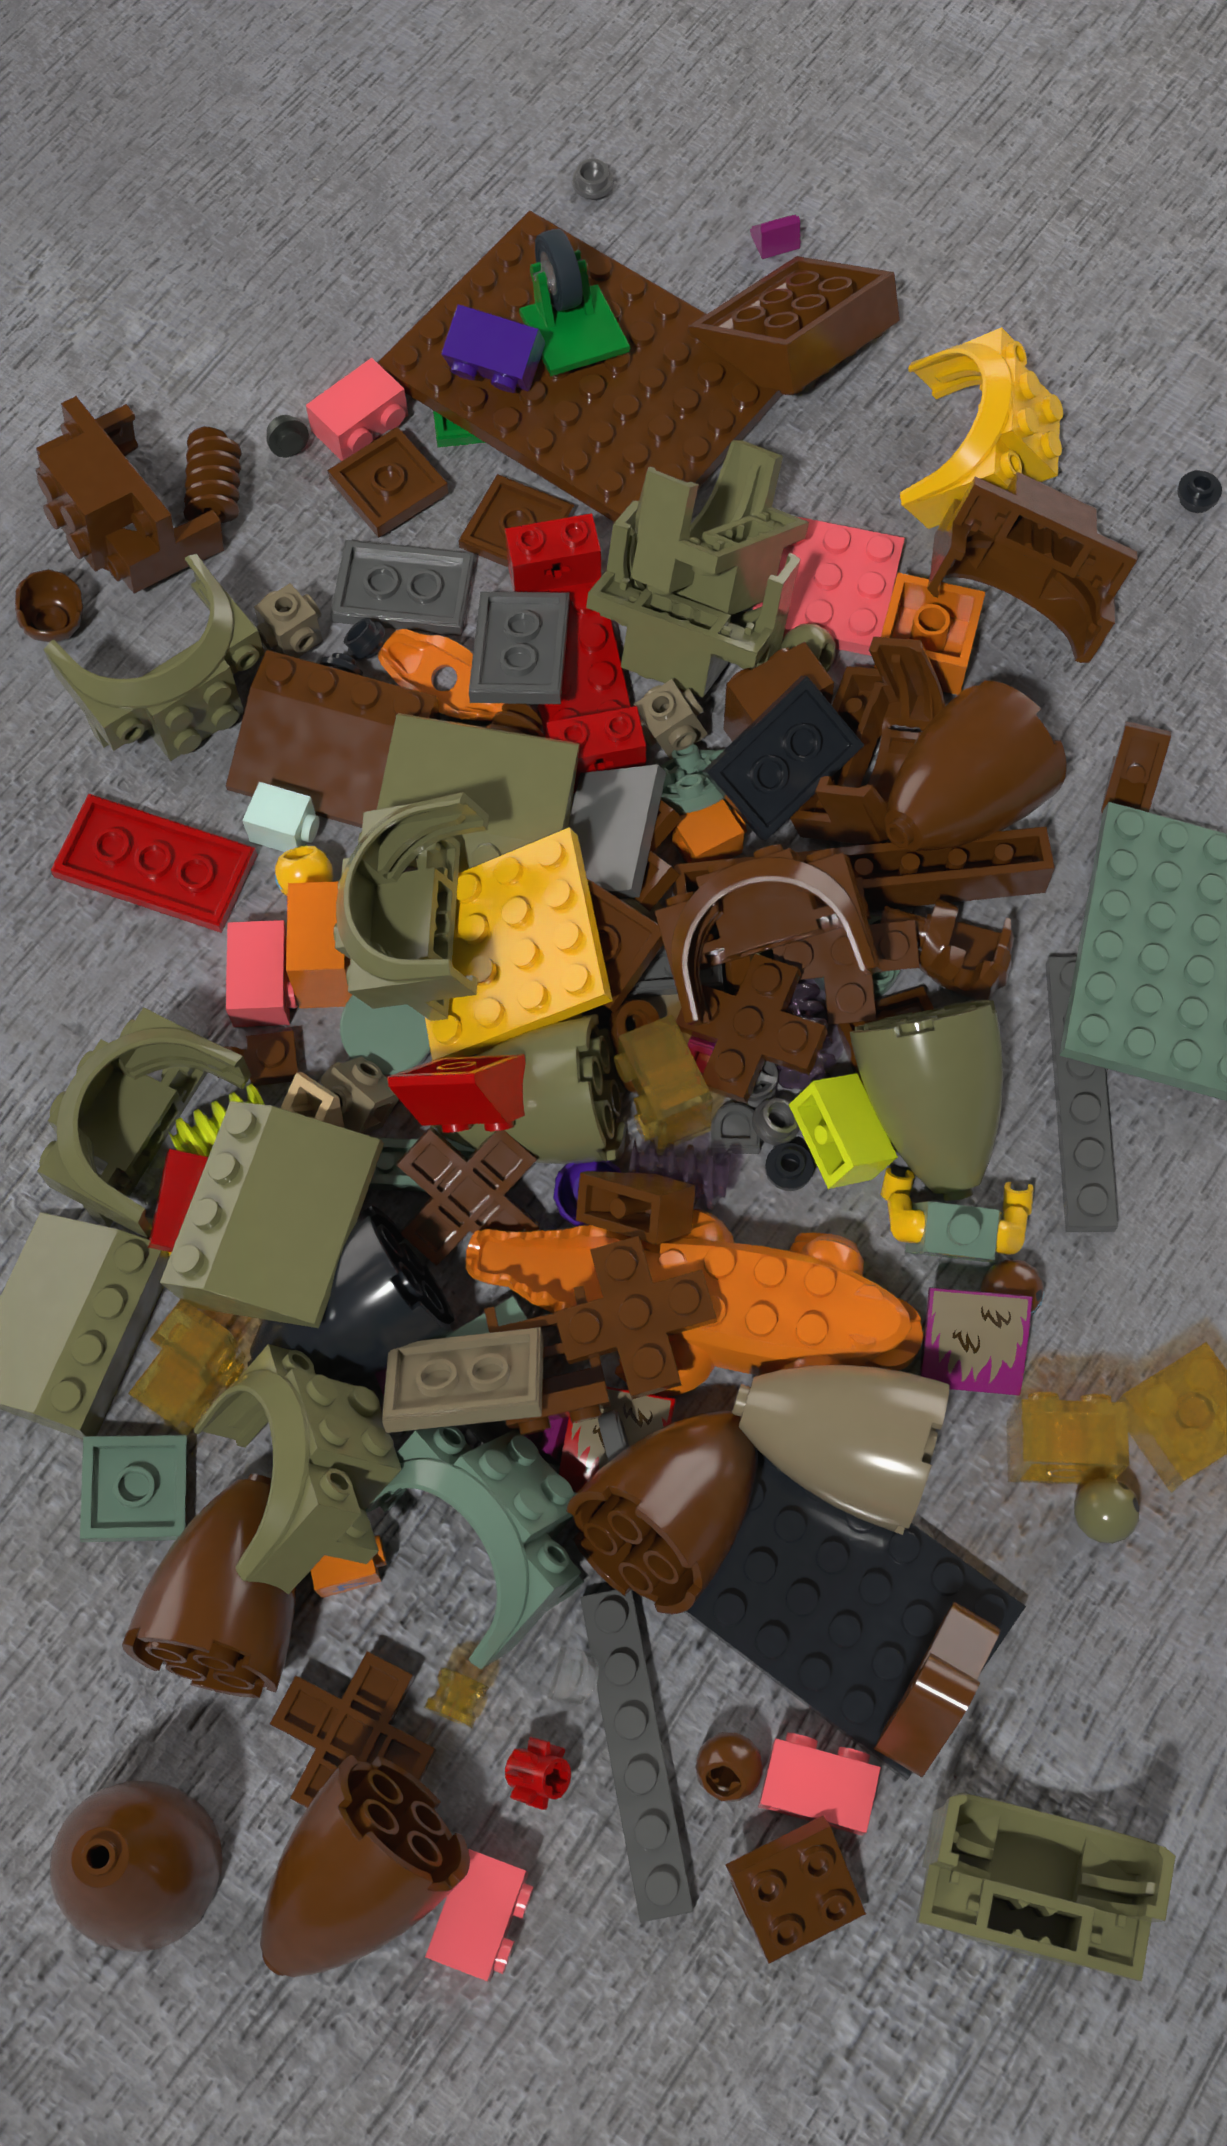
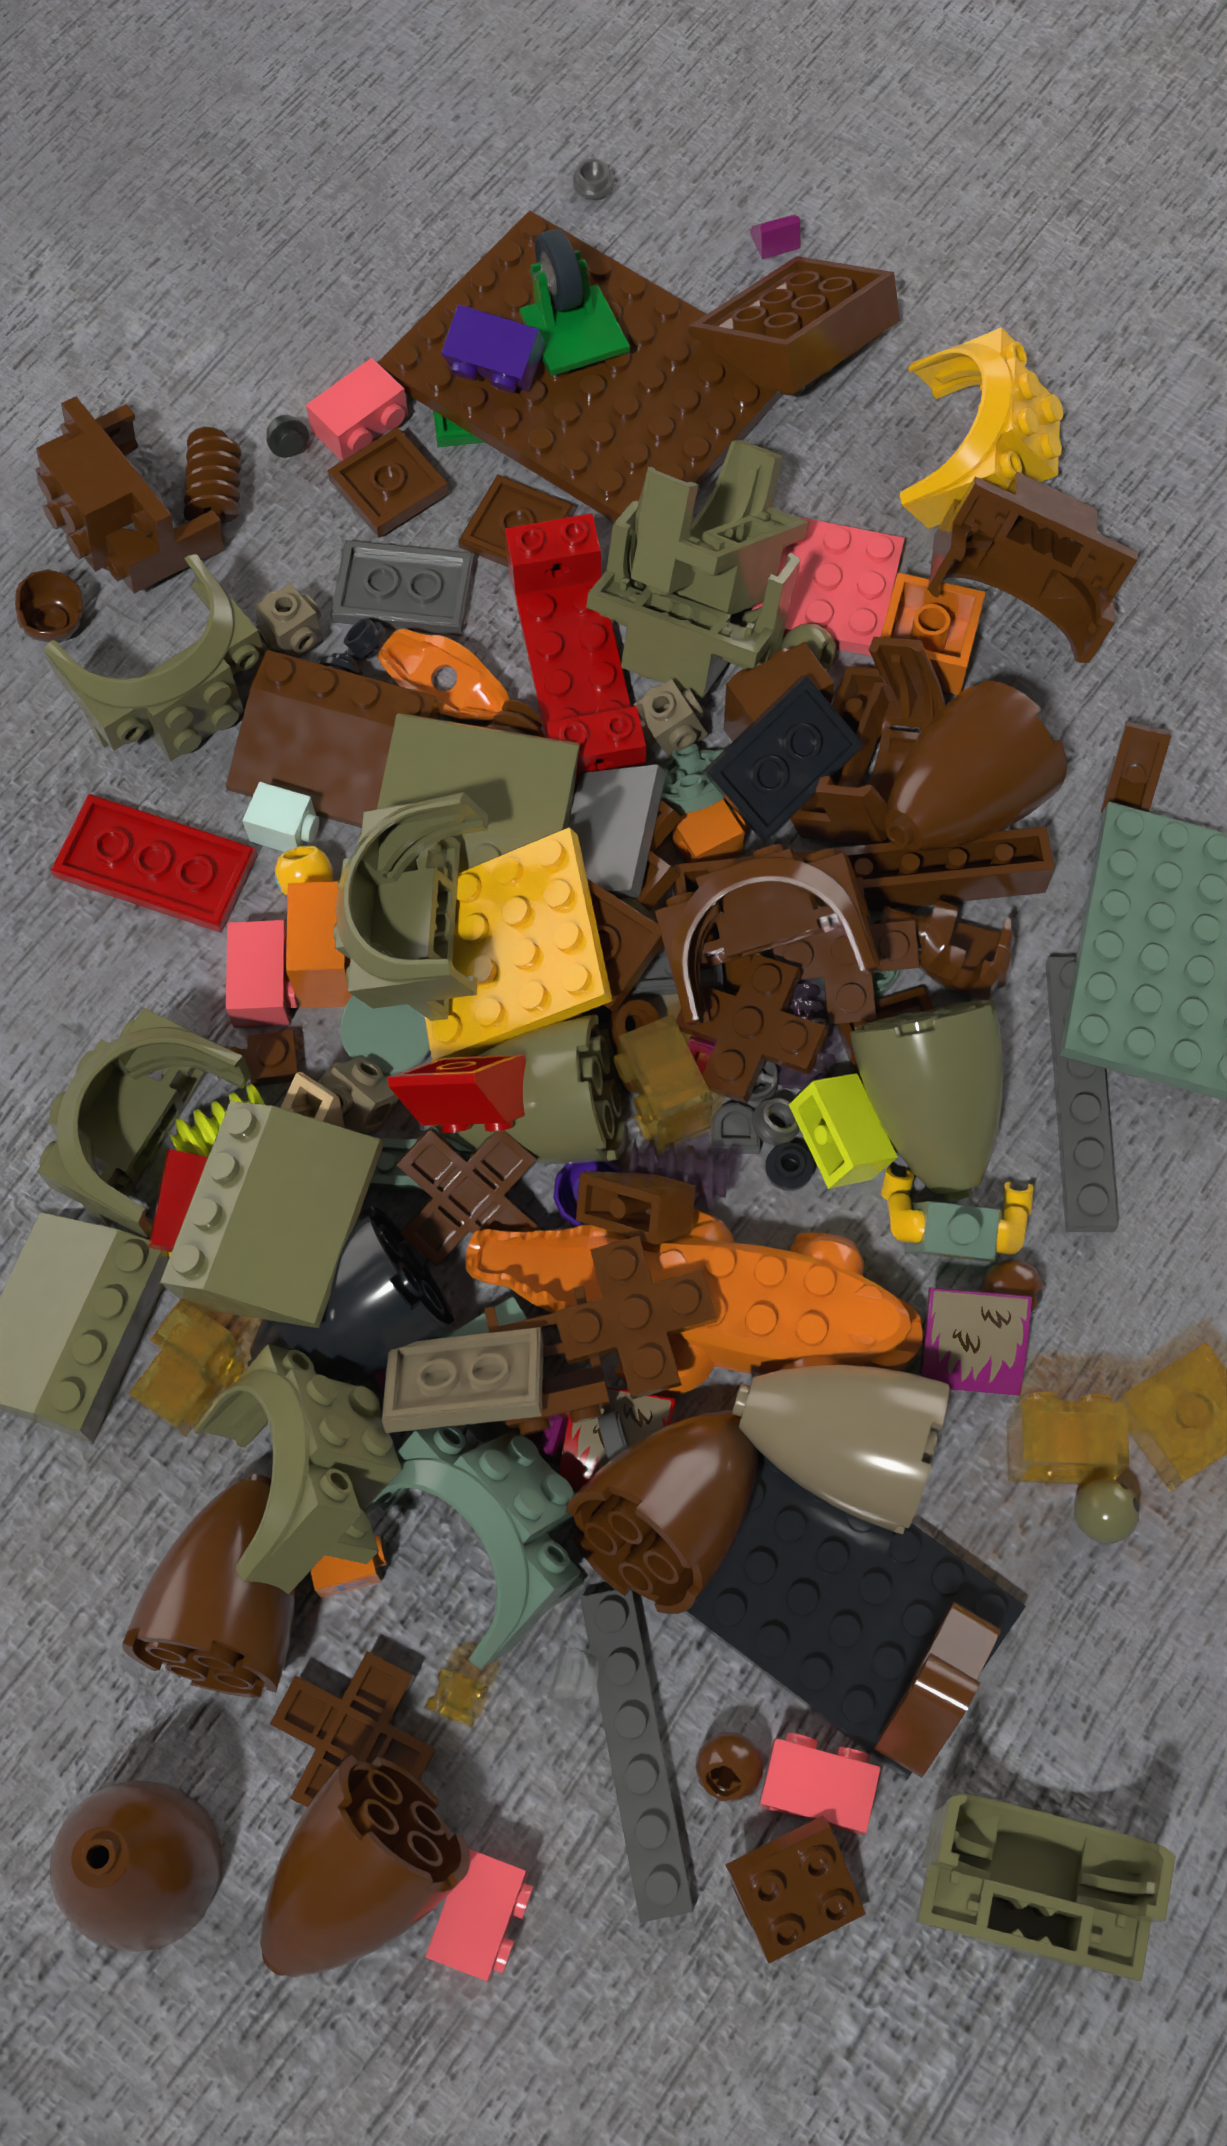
sand green plate [80,1435,187,1542] -> none
dark grey tile [469,592,570,704] -> none
red gear [505,1737,571,1810] -> none
black plate [1177,470,1222,513] -> none

